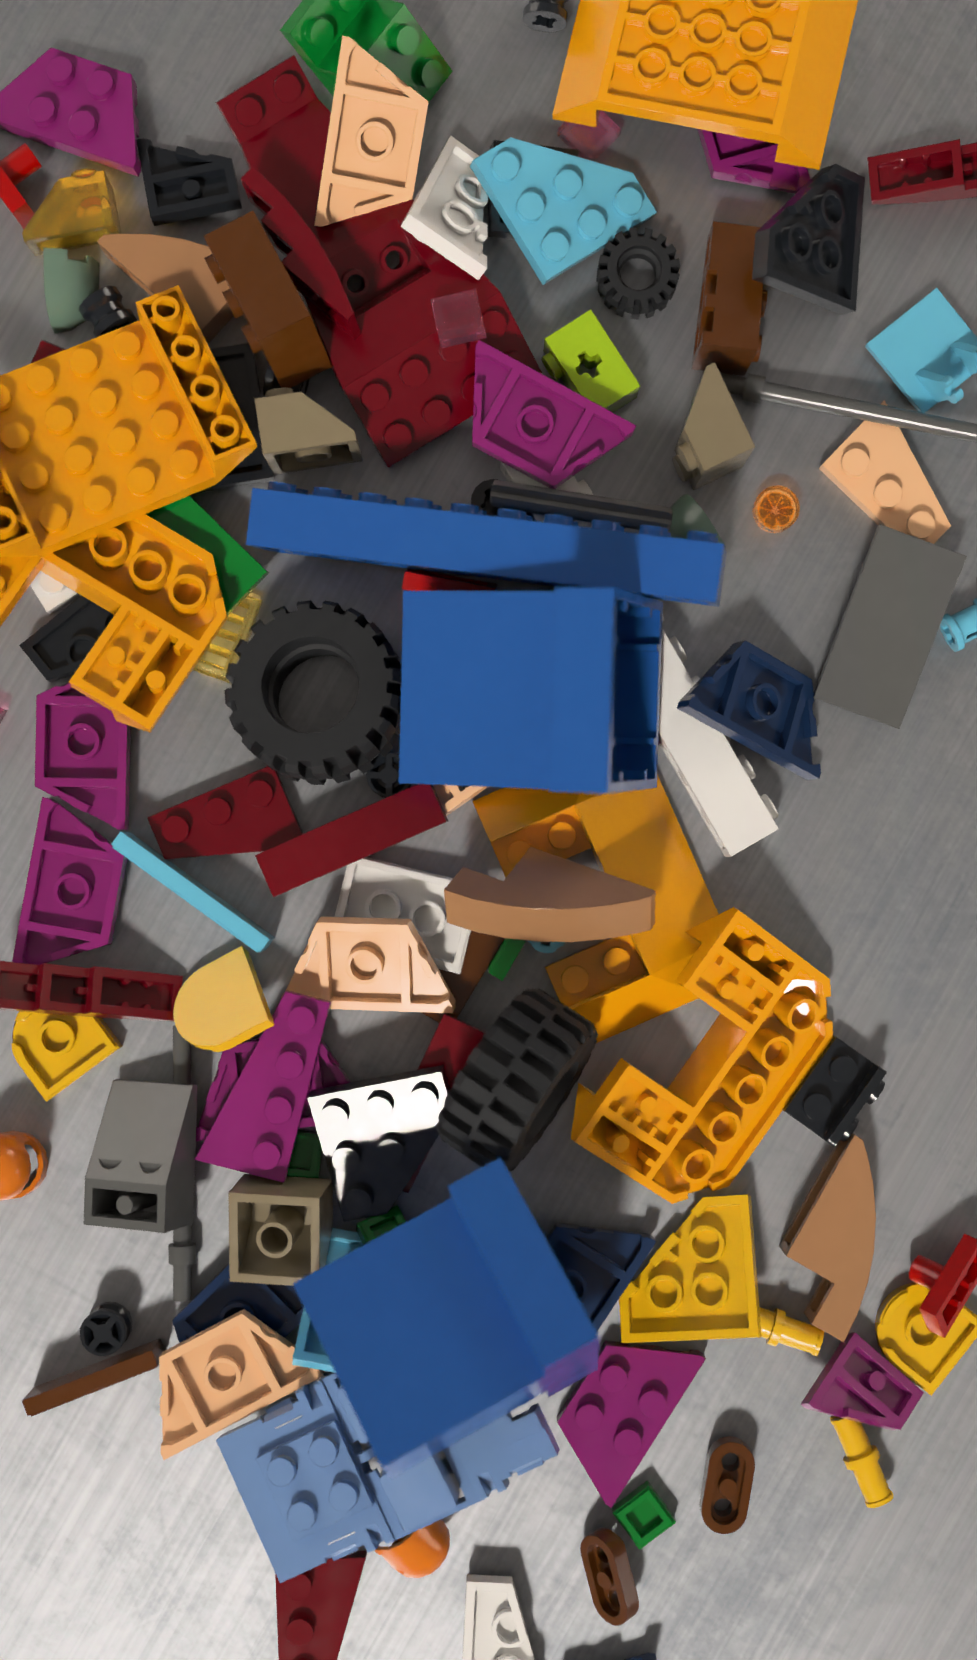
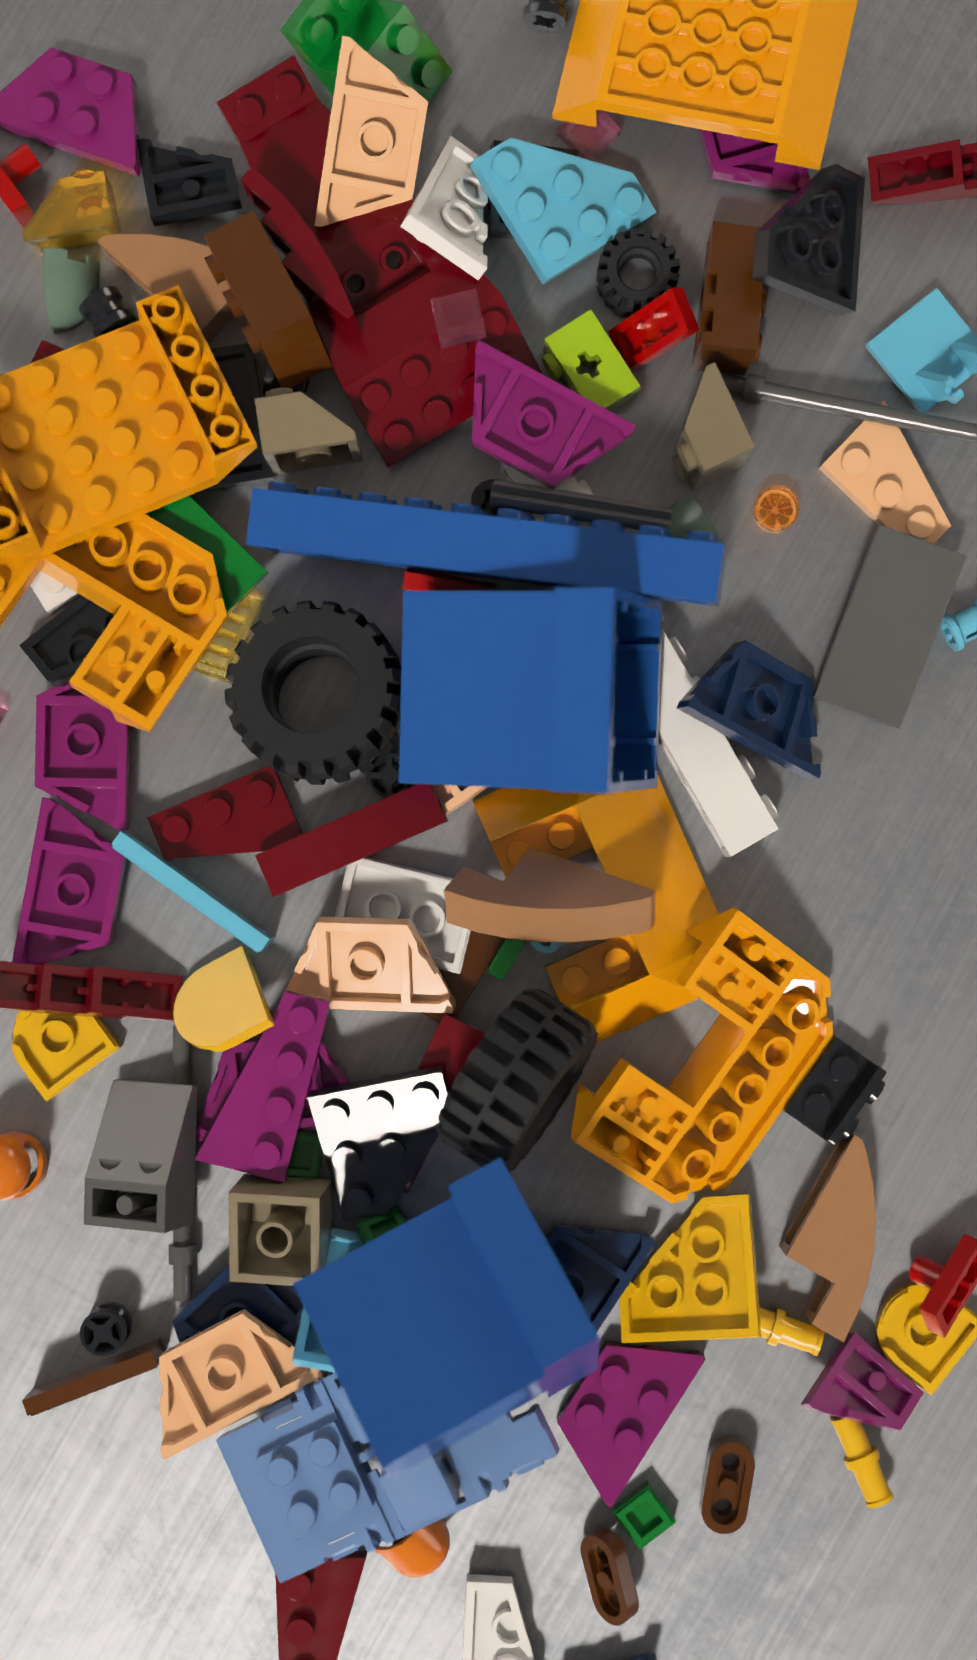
none -> red tile [608,287,700,372]

